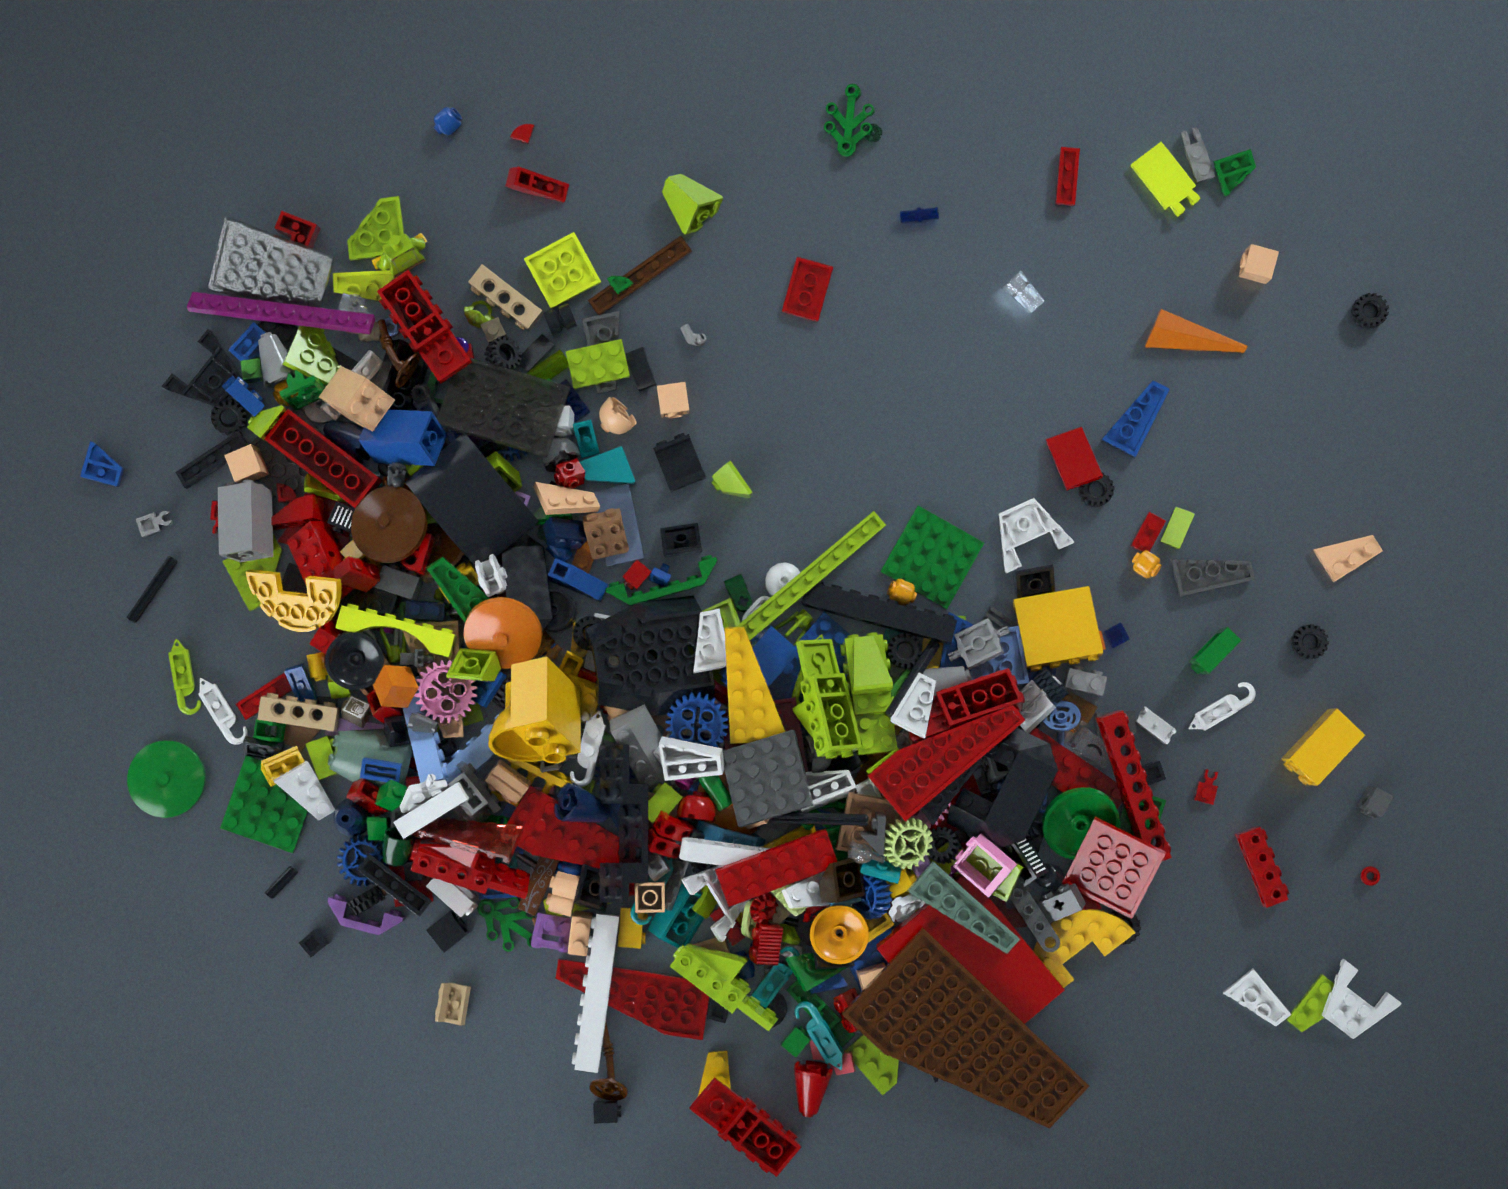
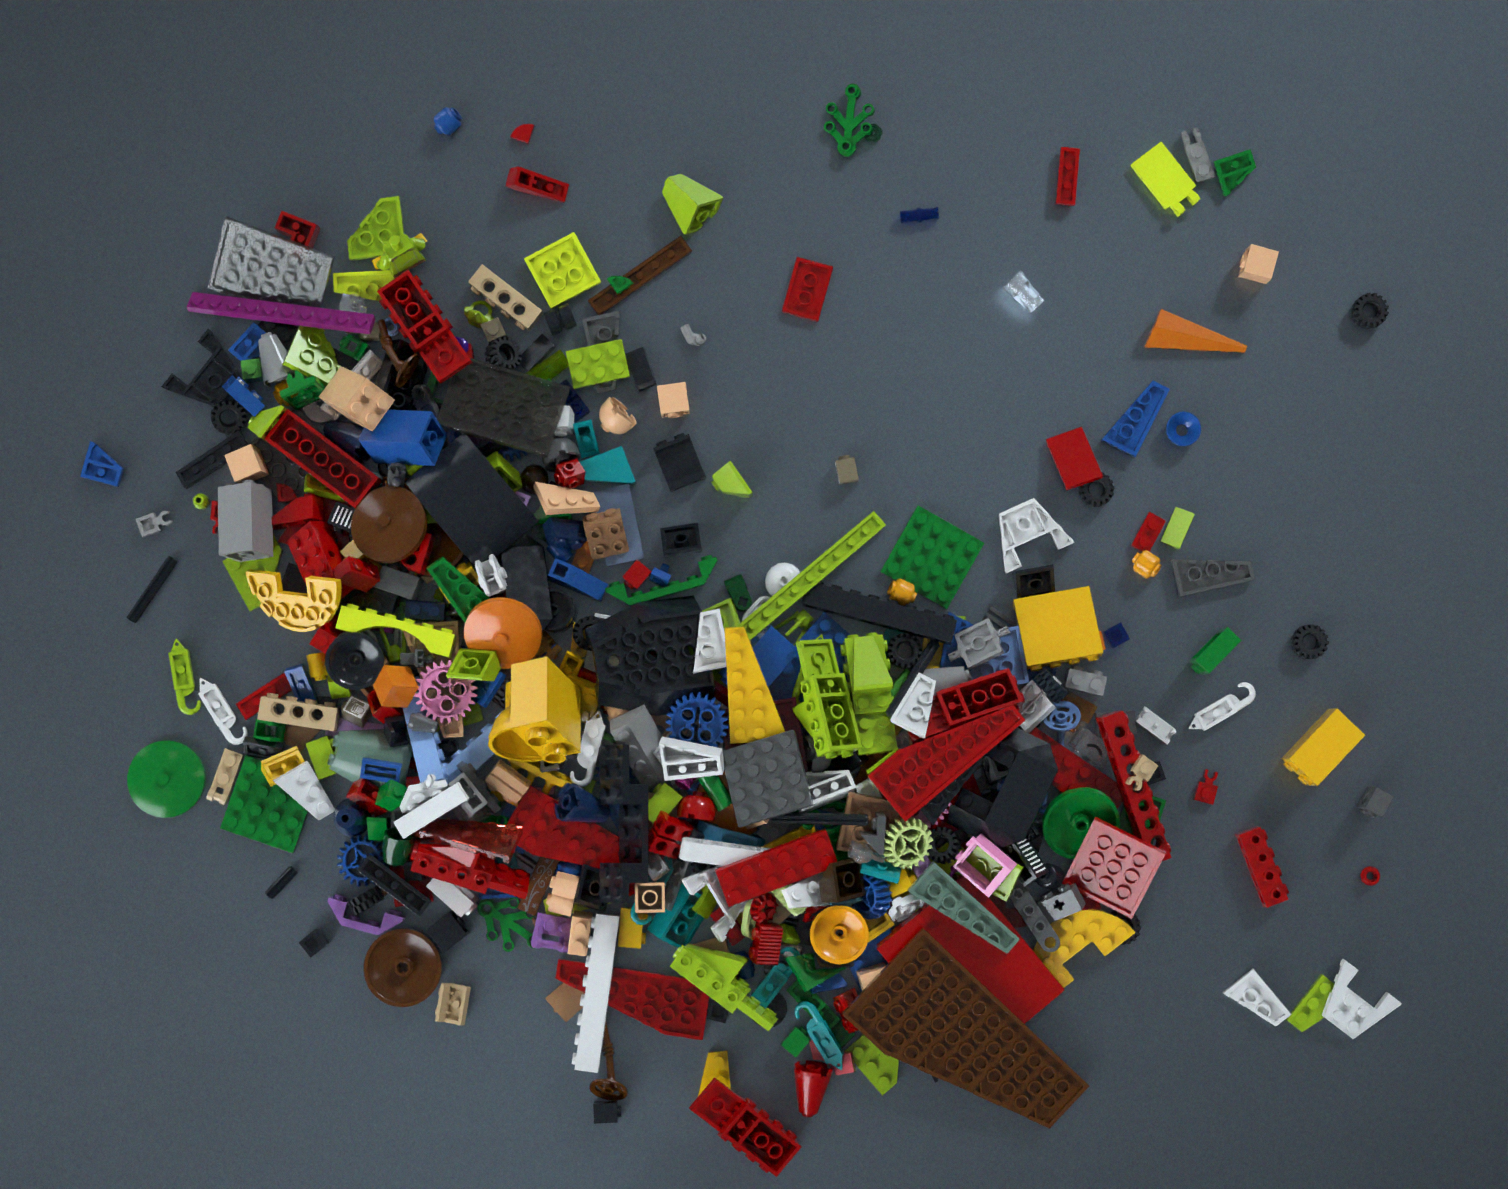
light nougat wing [1313,535,1383,582] -> none
none -> lime hose [193,493,210,510]
none -> tan plate [207,748,244,806]
none -> green window [339,334,371,362]
none -> reddish brown dish [364,928,442,1007]
none -> dark brown hair [520,464,549,494]
none -> medium nougat piece [545,983,585,1022]
none -> dark tan brick [835,455,859,485]
none -> tan plate [1125,754,1158,791]
none -> blue piece [1166,411,1201,446]

